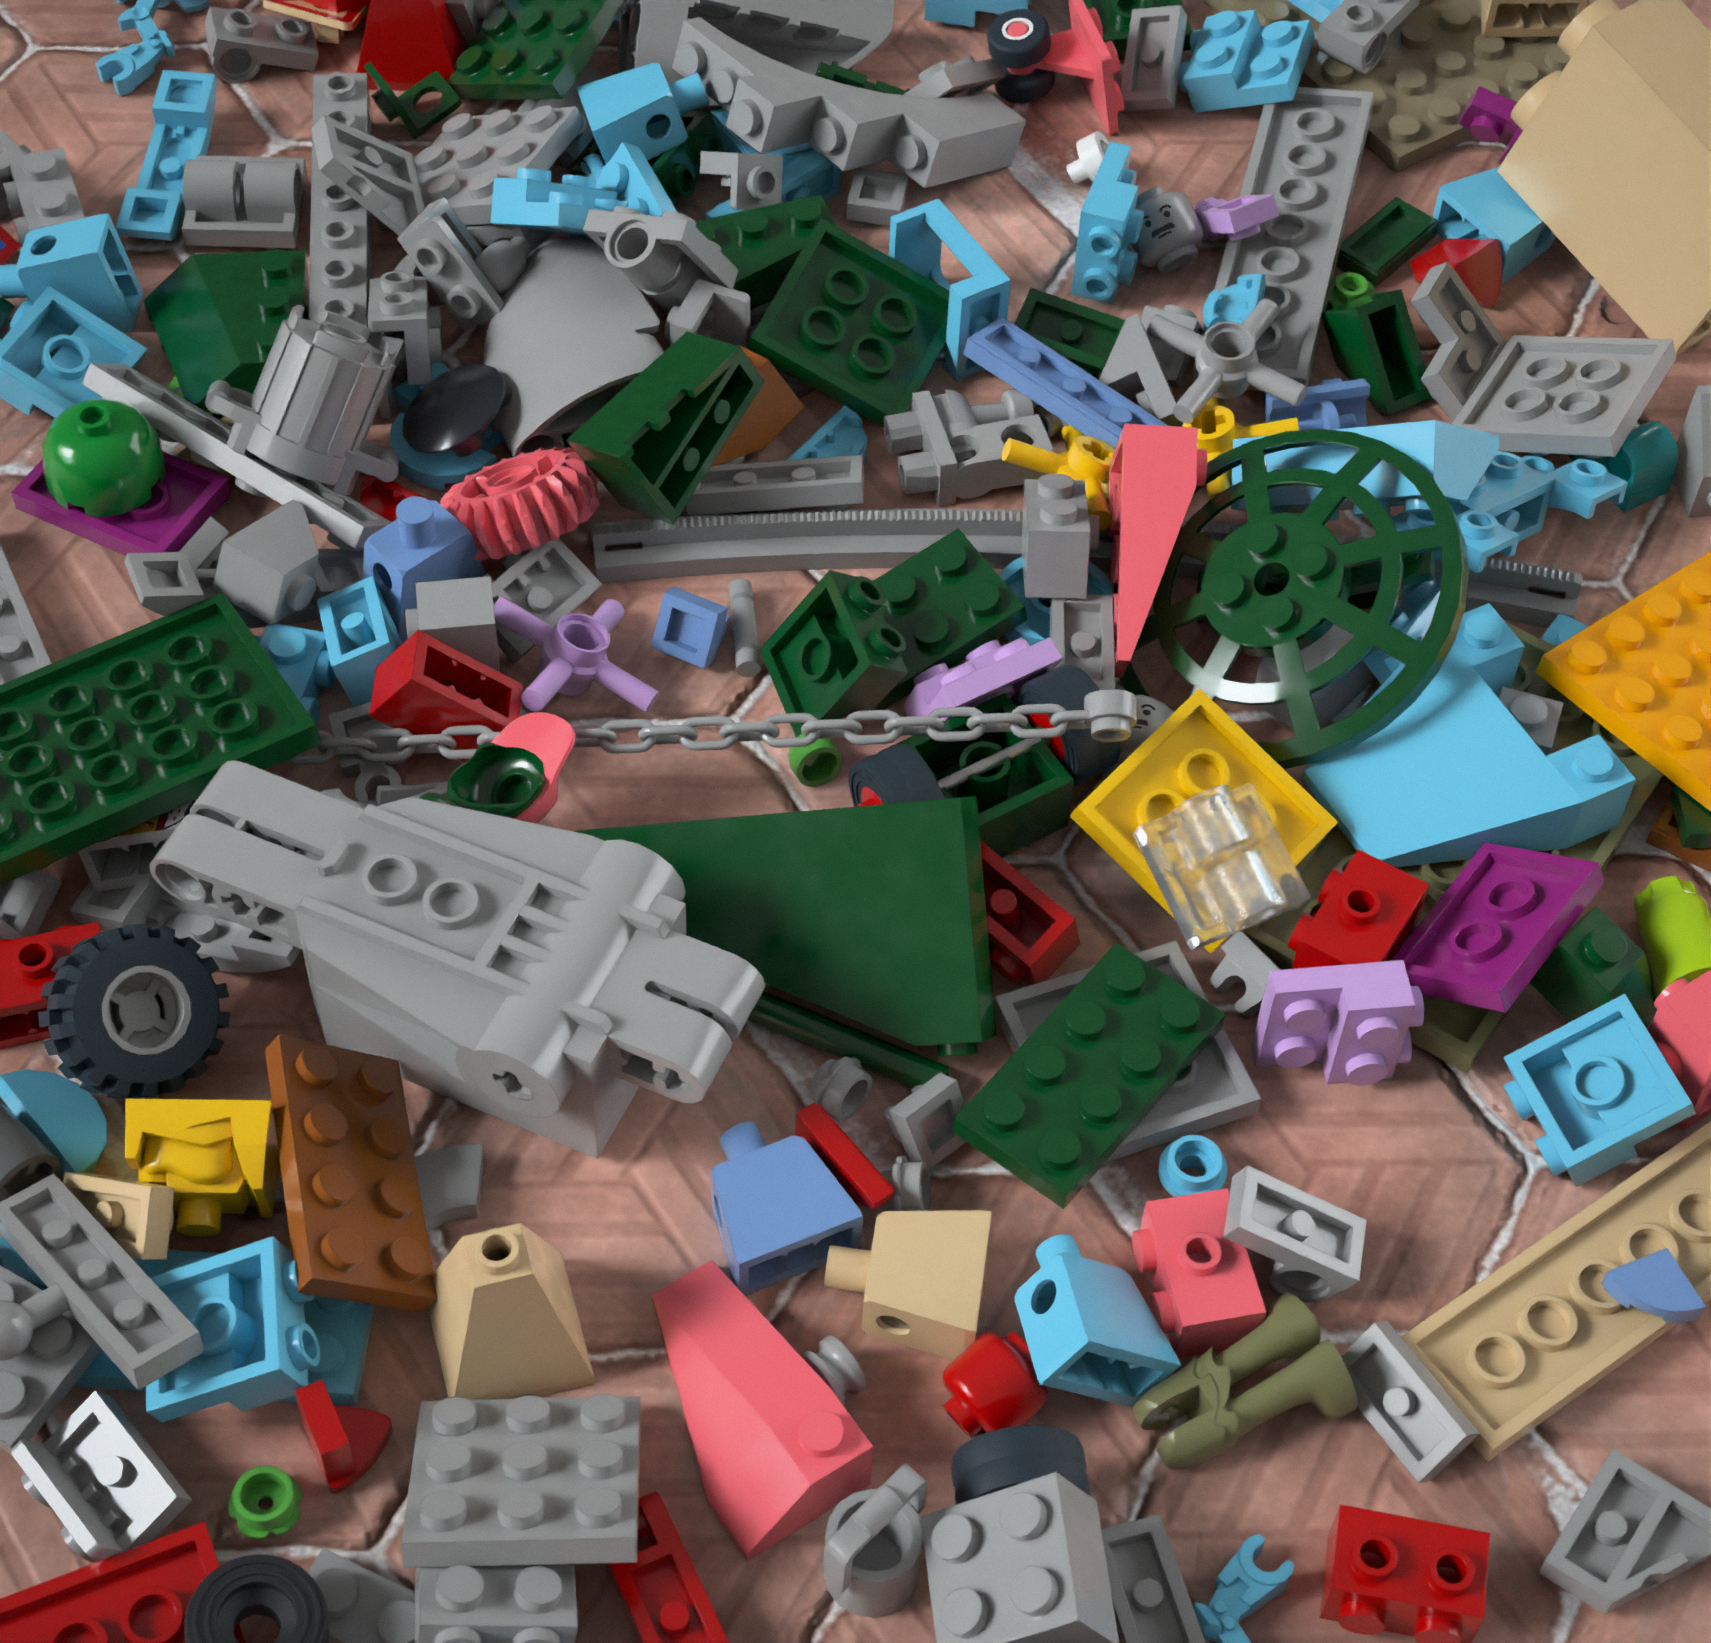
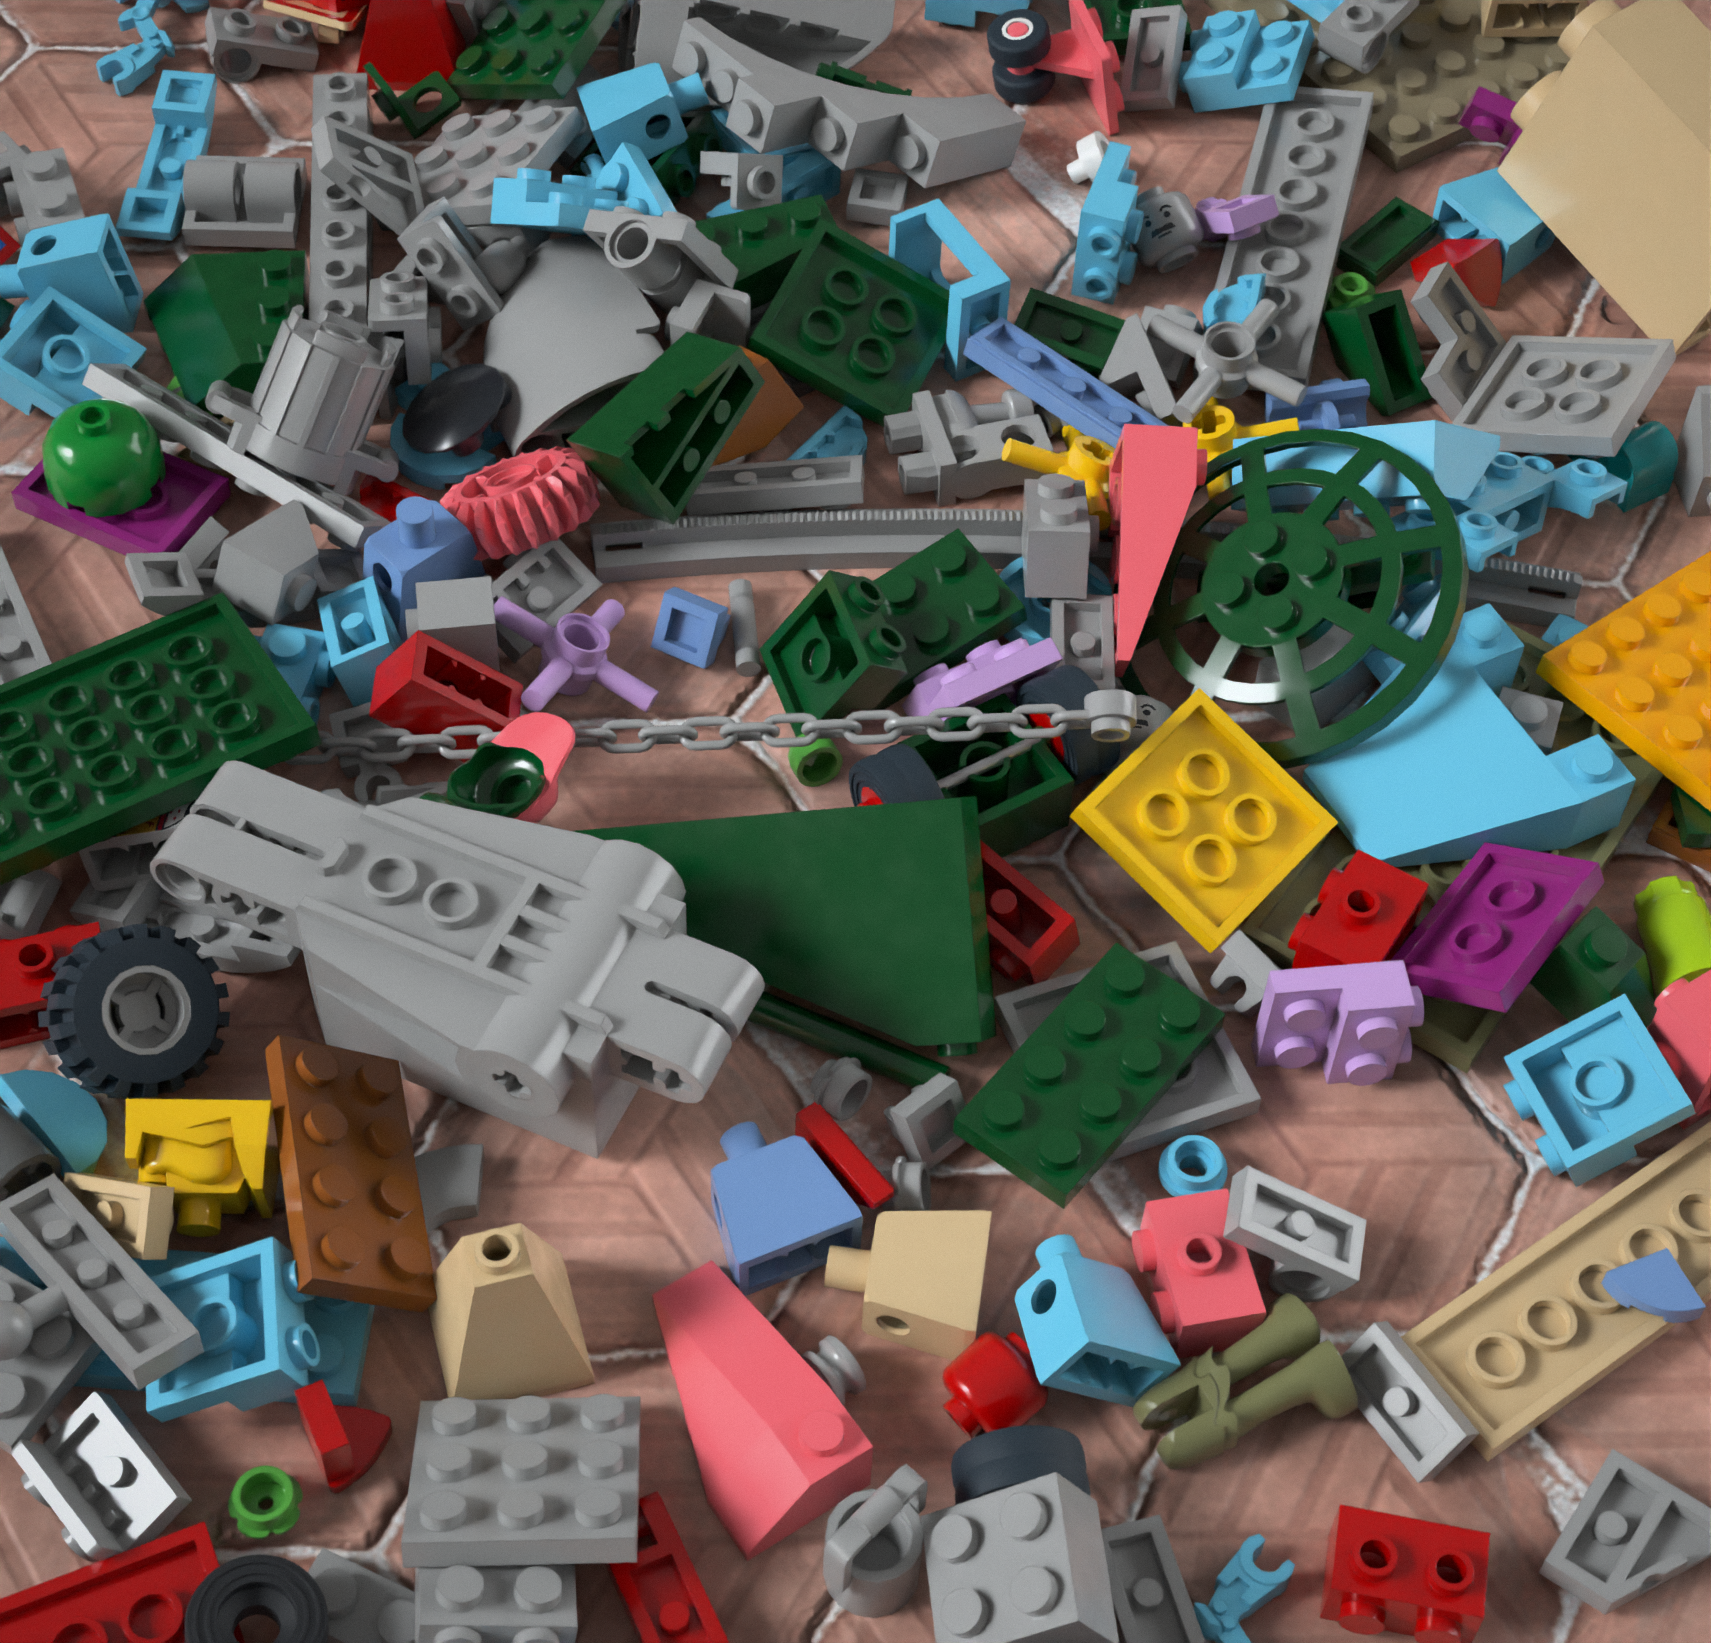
light grey plate [904,56,1005,97] -> none
clear plate [1133,782,1311,951] -> none

